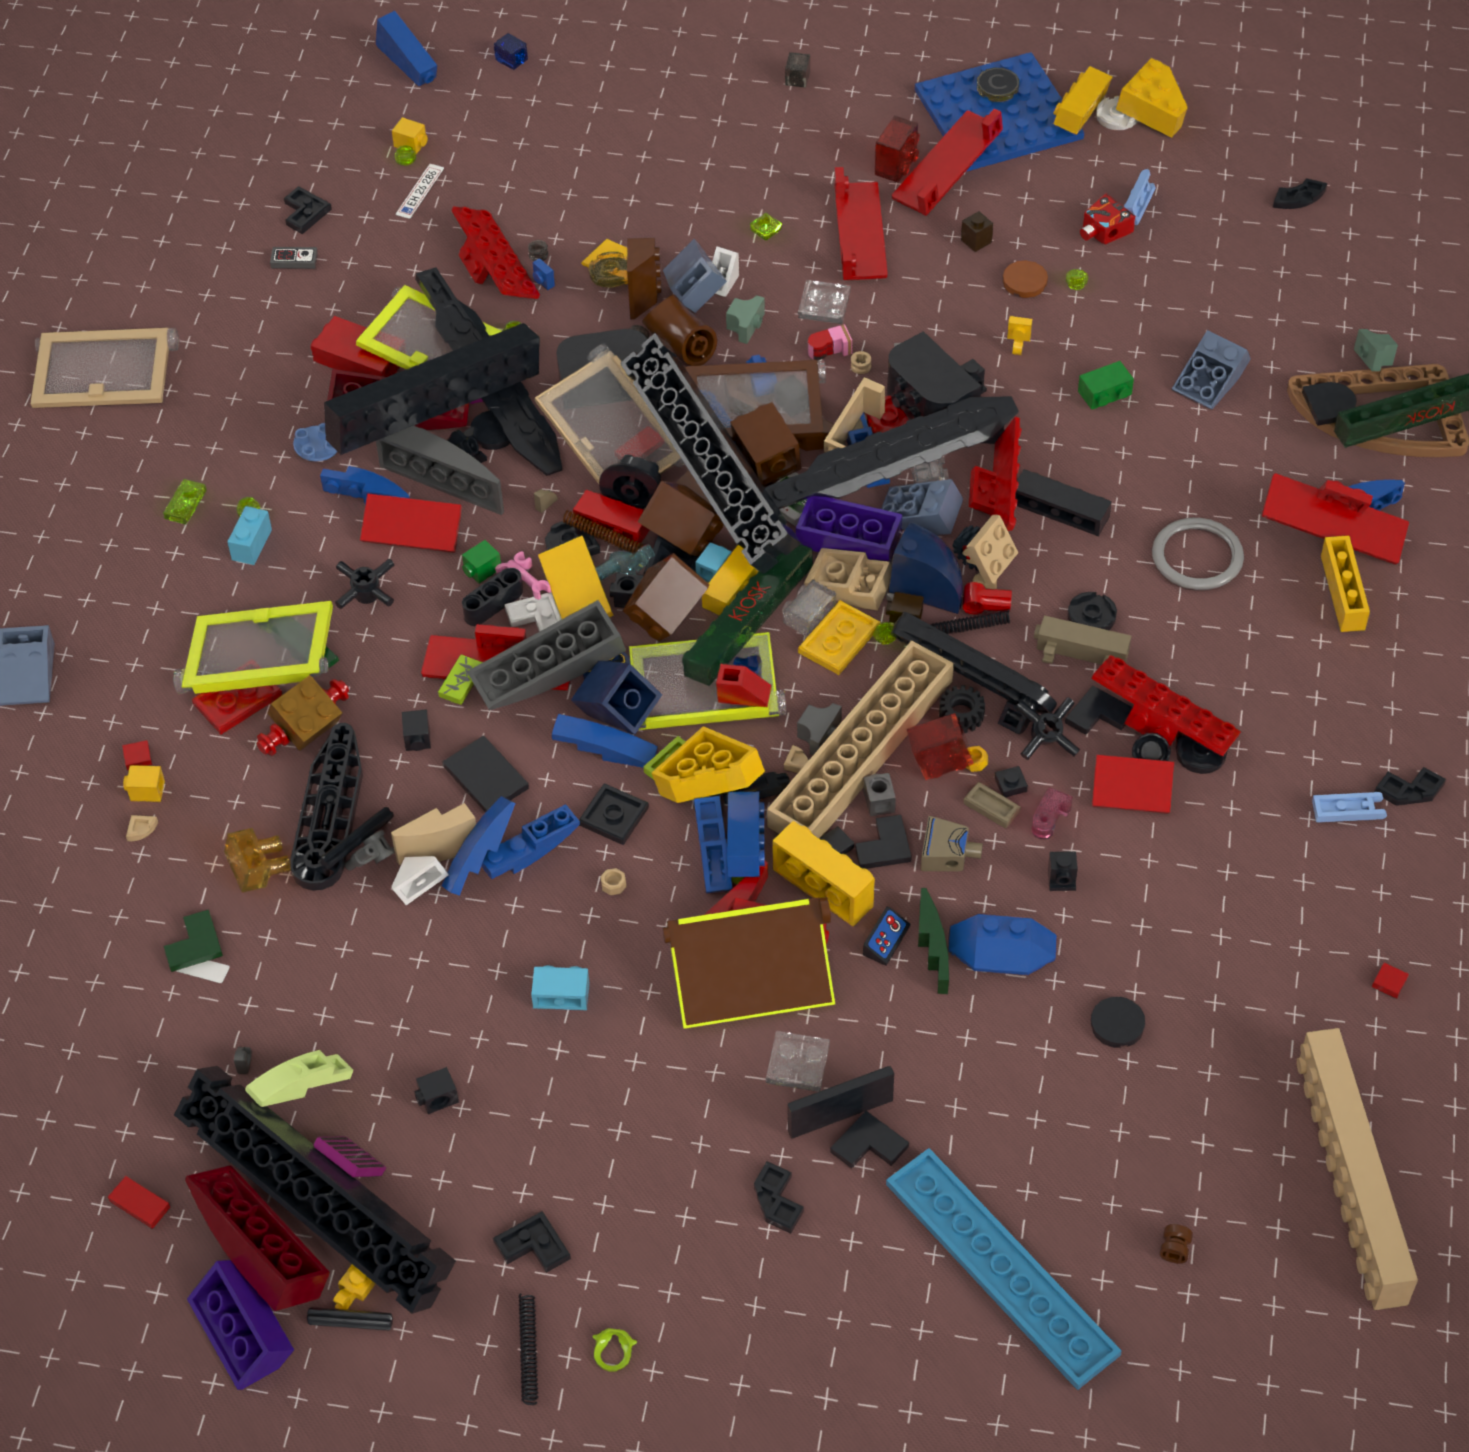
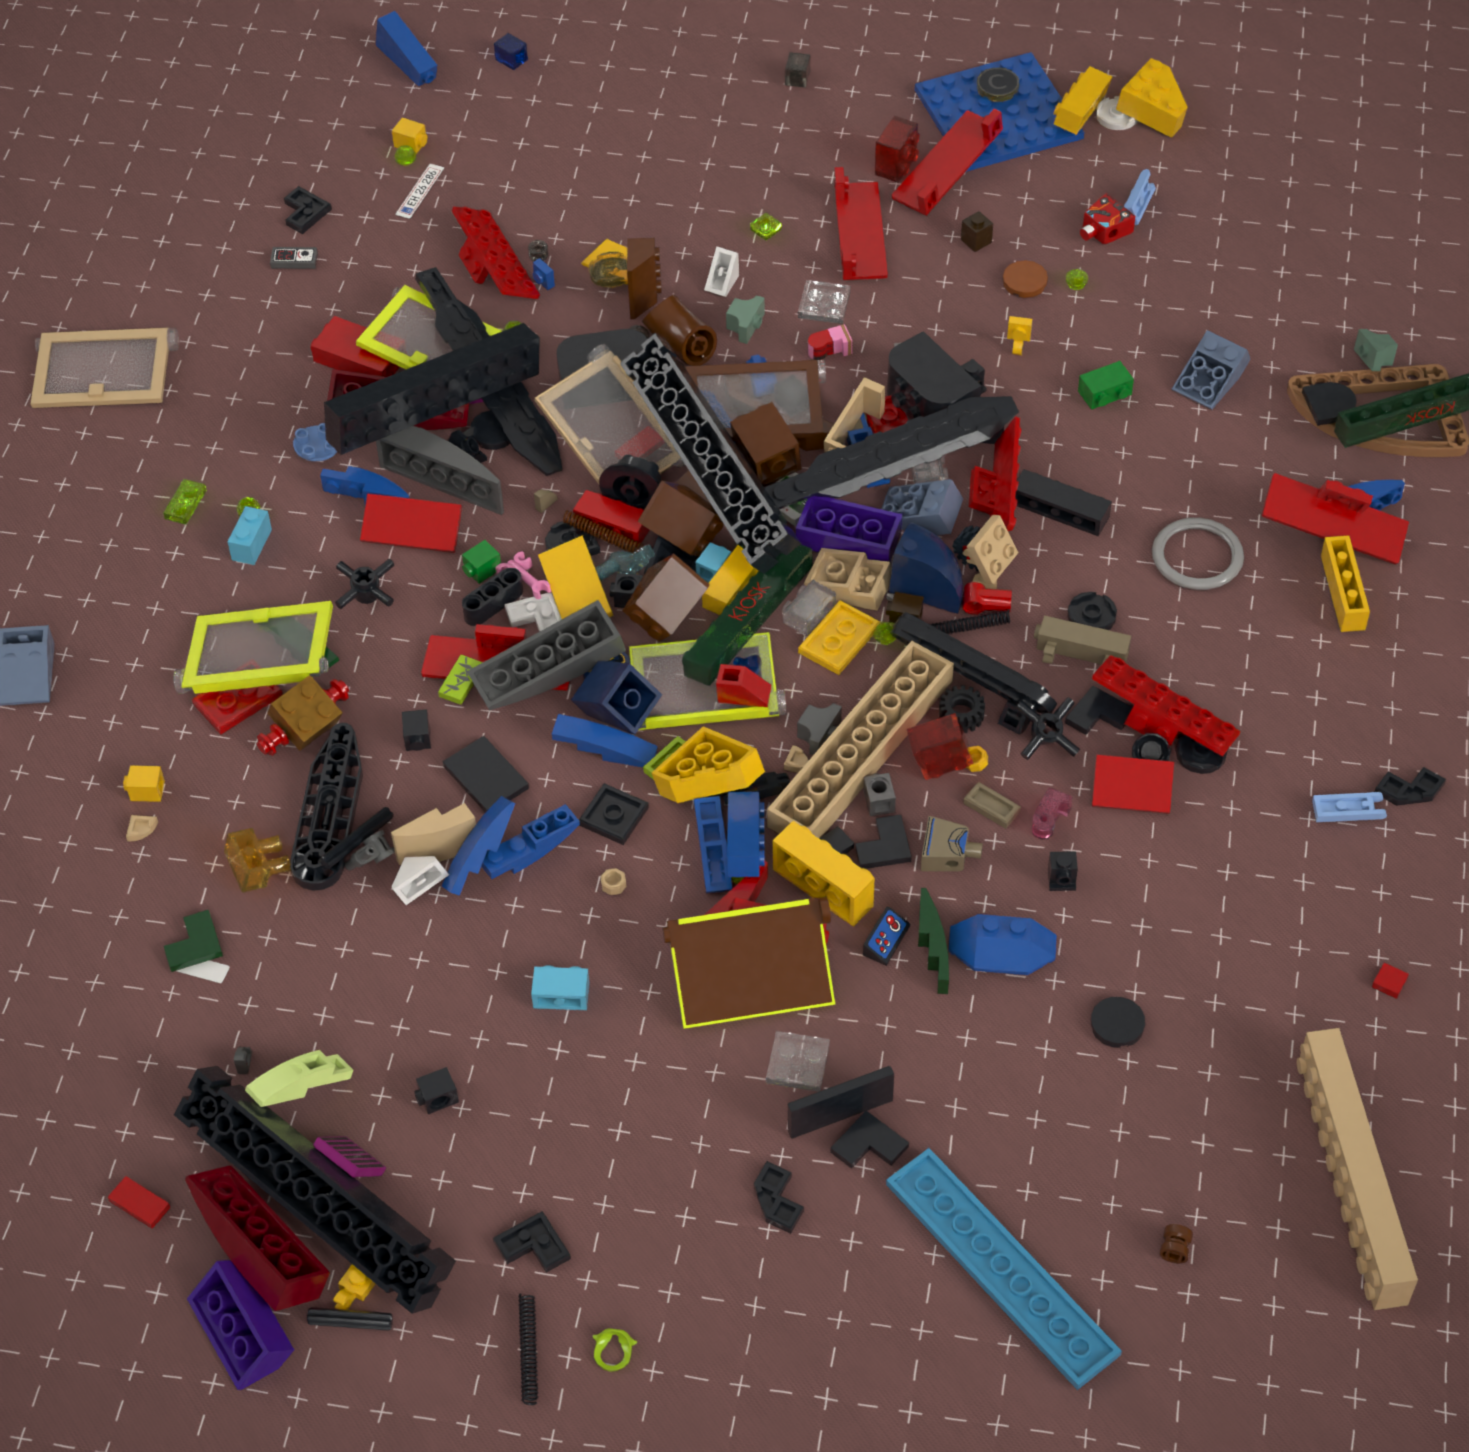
red tile [122,740,152,770] -> none
sand blue slope [663,239,727,313] -> none
tan bush [851,351,871,374] -> none
black plate [994,766,1028,797] -> none
black tile [1273,178,1328,209] -> none

